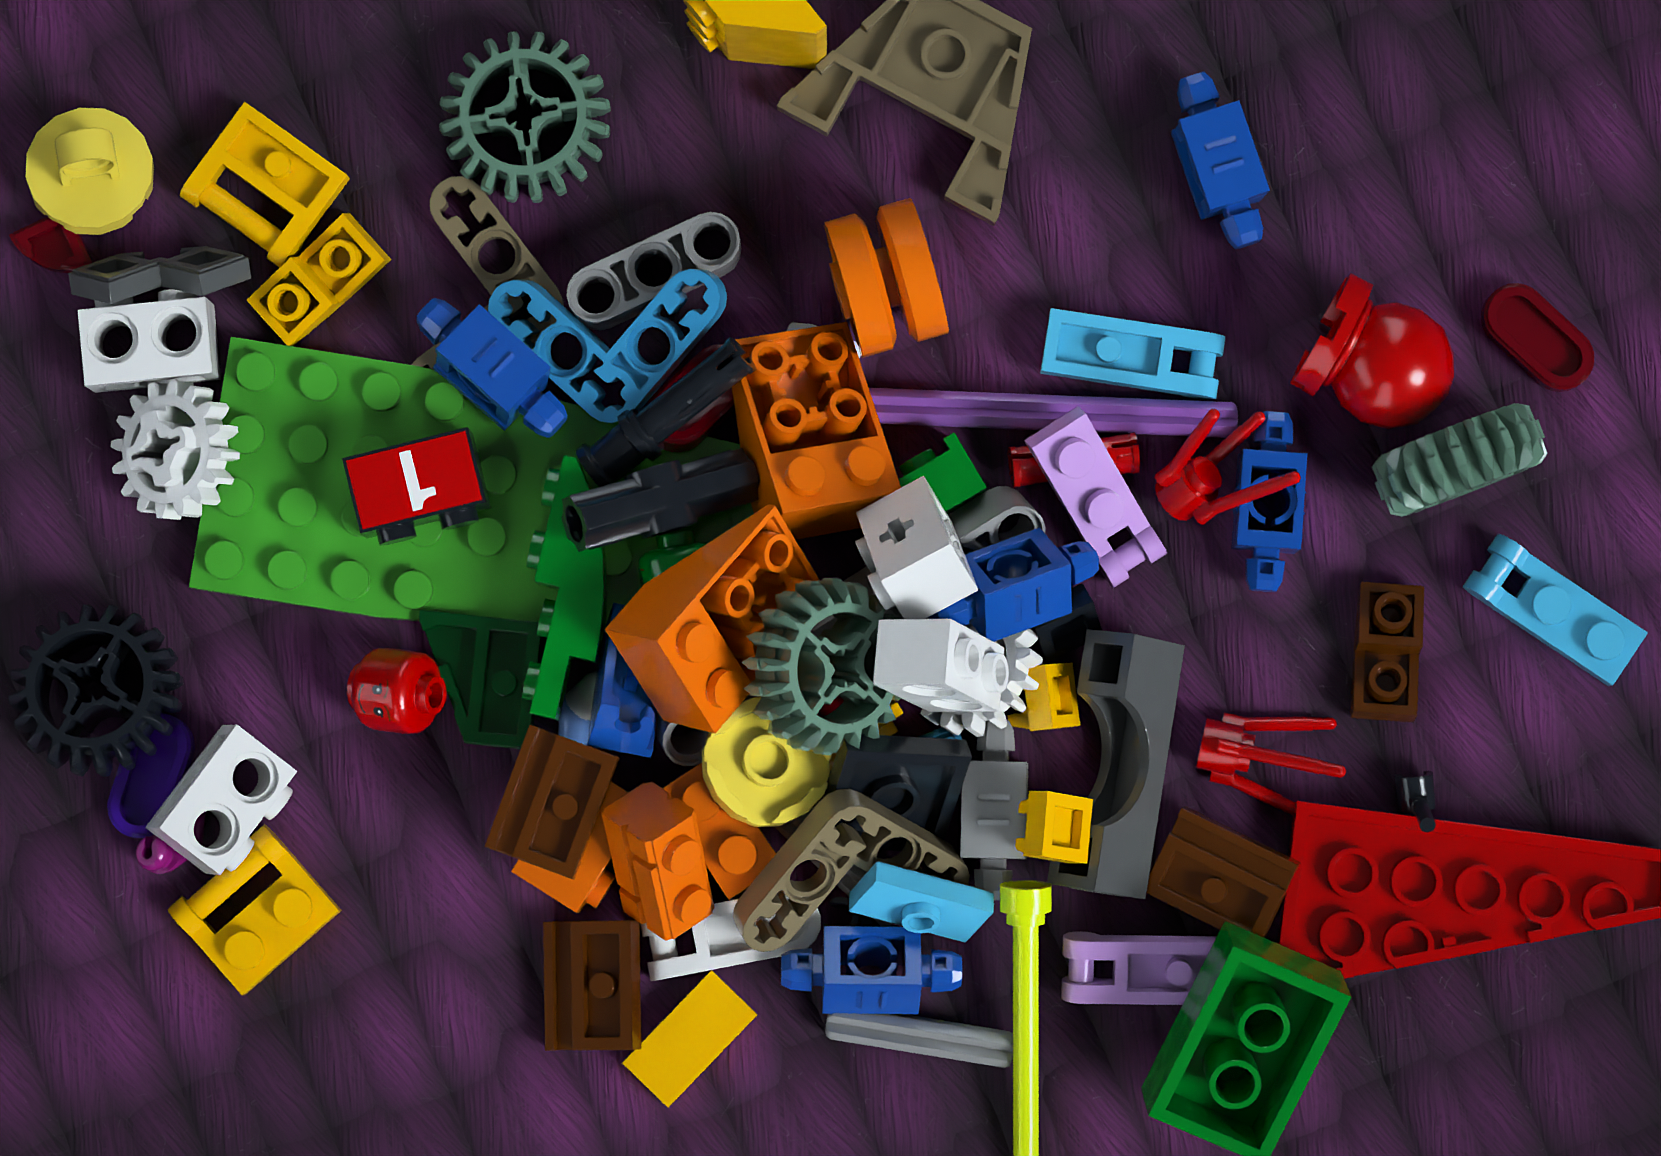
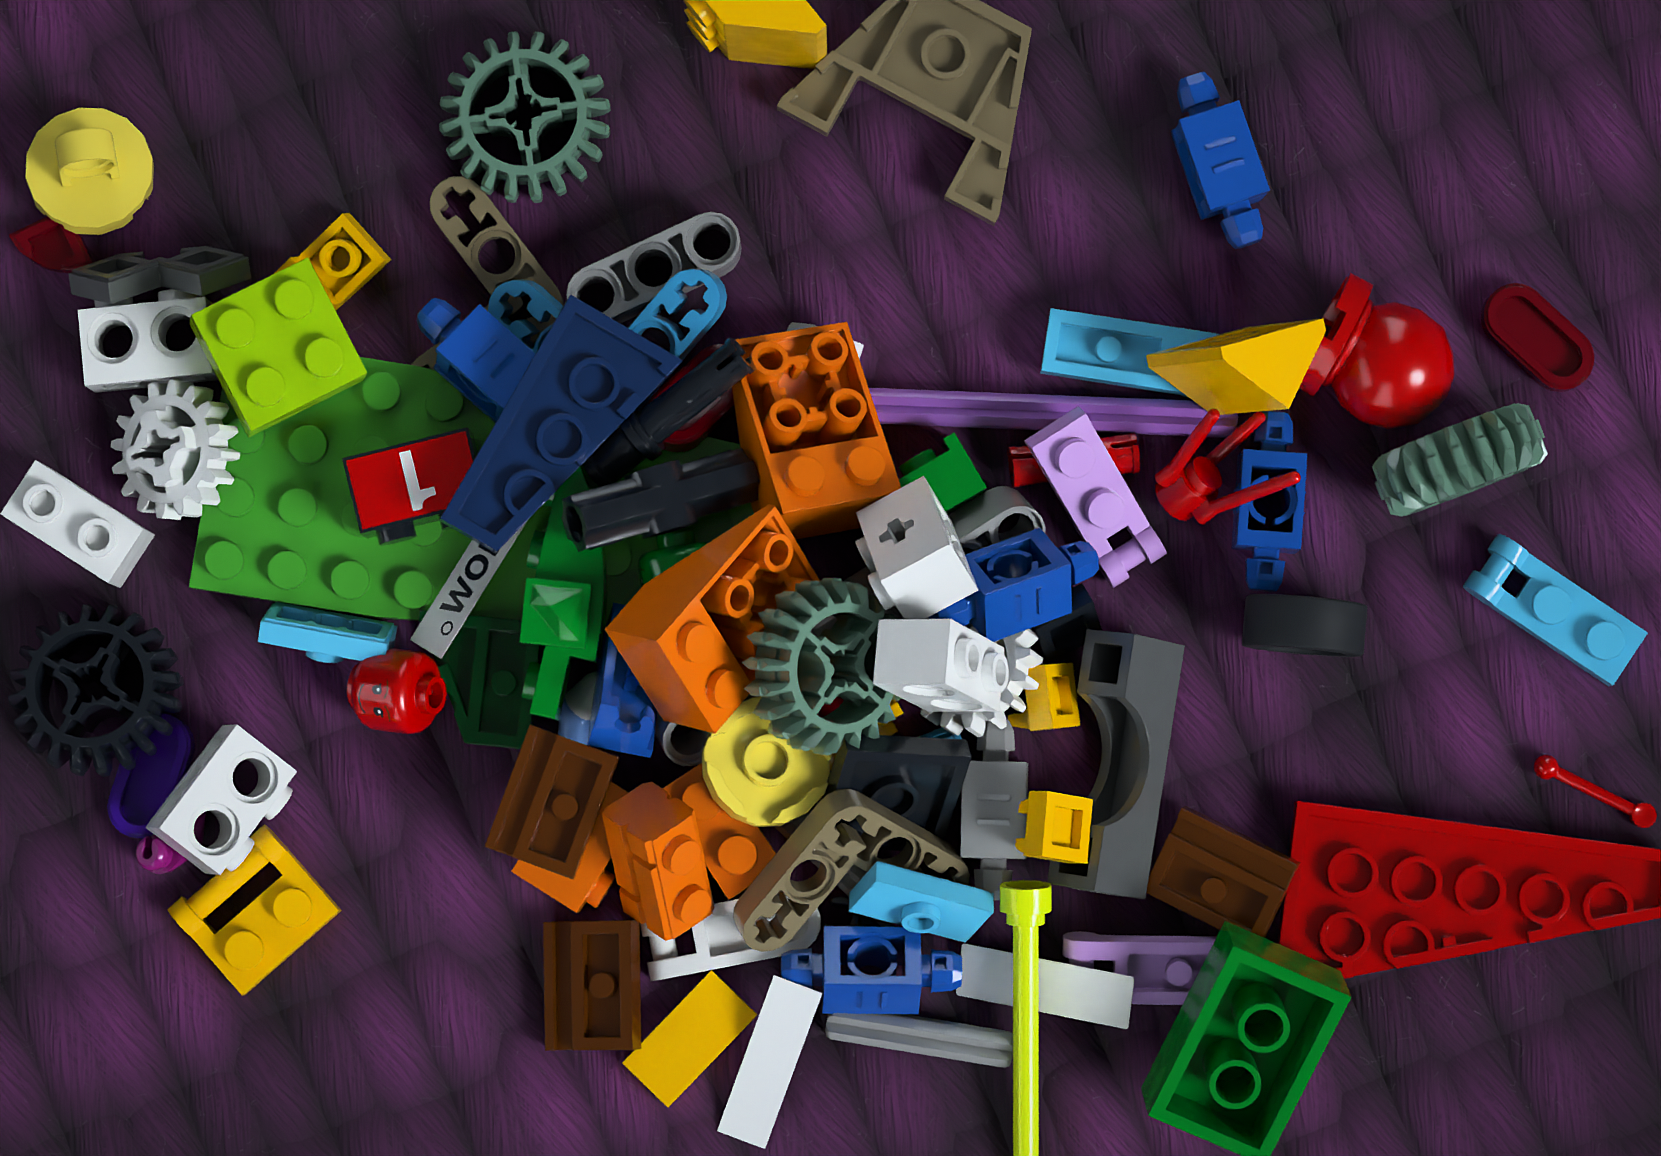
yellow plate [180,102,350,268] -> none
orange wheel [824,198,949,358] -> none
red plant [1196,712,1346,815] -> none
reddish brown slope [1350,582,1424,722] -> none
black hand [1395,771,1436,832] -> none
none -> white brick [0,460,155,588]
none -> lime brick [189,257,367,438]
none -> medium azure plate [258,602,397,663]
none -> white sticker [410,520,528,659]
none -> dark blue wing [439,295,683,553]
none -> green tile [520,577,593,650]
none -> white sticker [717,975,822,1149]
none -> white sticker [956,943,1135,1029]
none -> yellow slope [1146,318,1326,415]
none -> black tyre [1242,594,1368,657]
none -> red hinge [1534,754,1657,828]

